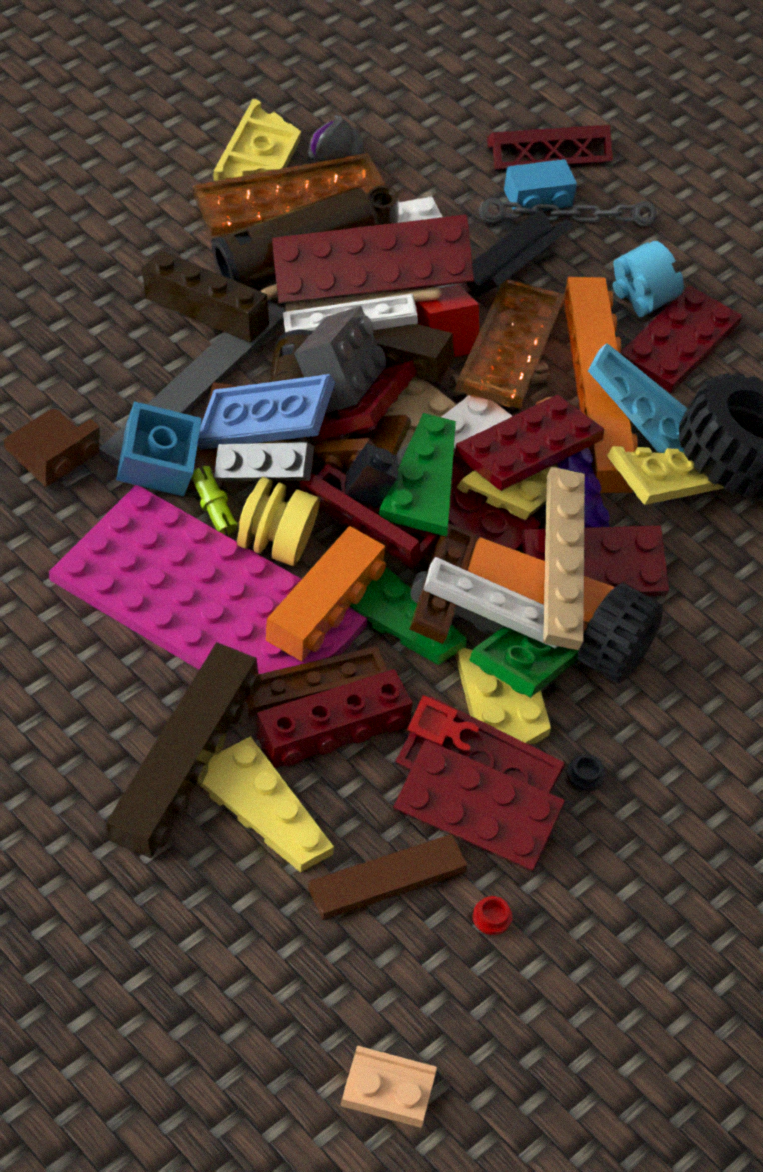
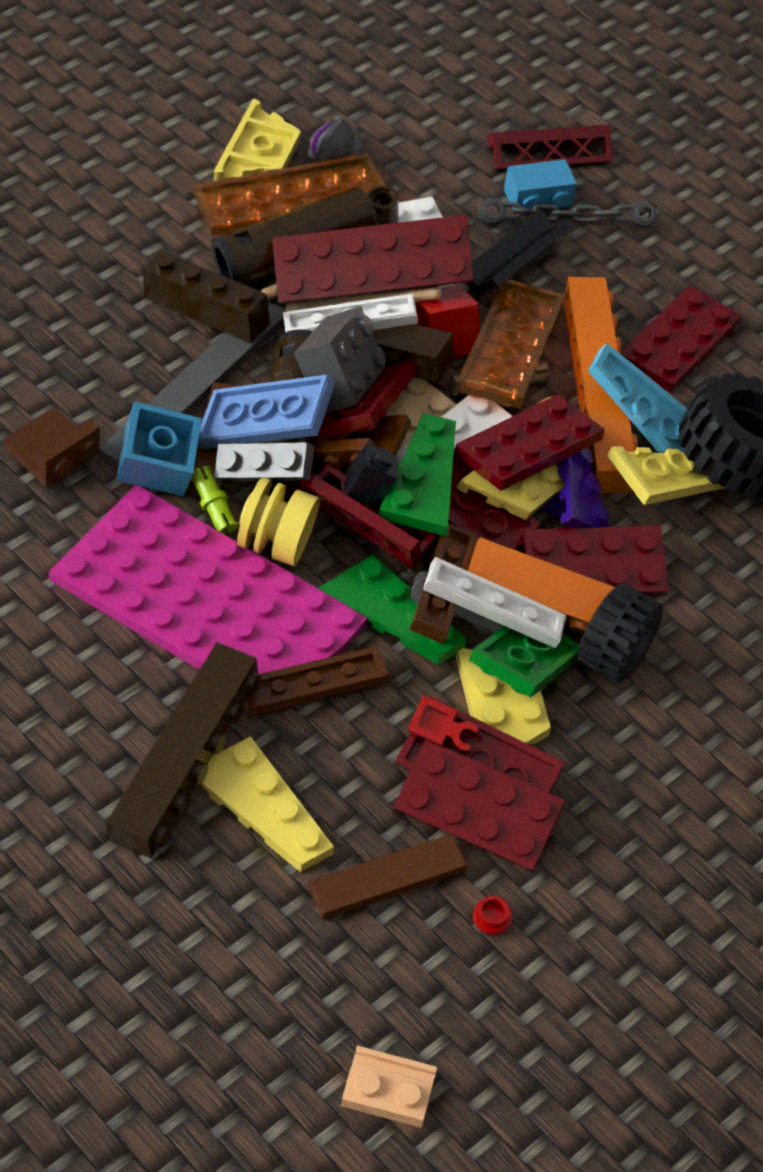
dark red brick [255,669,413,768] -> none
orange brick [266,526,386,662] -> none
tan plate [543,467,585,650] -> none
black plate [567,754,605,791] -> none
medium azure brick [613,241,684,317] -> none

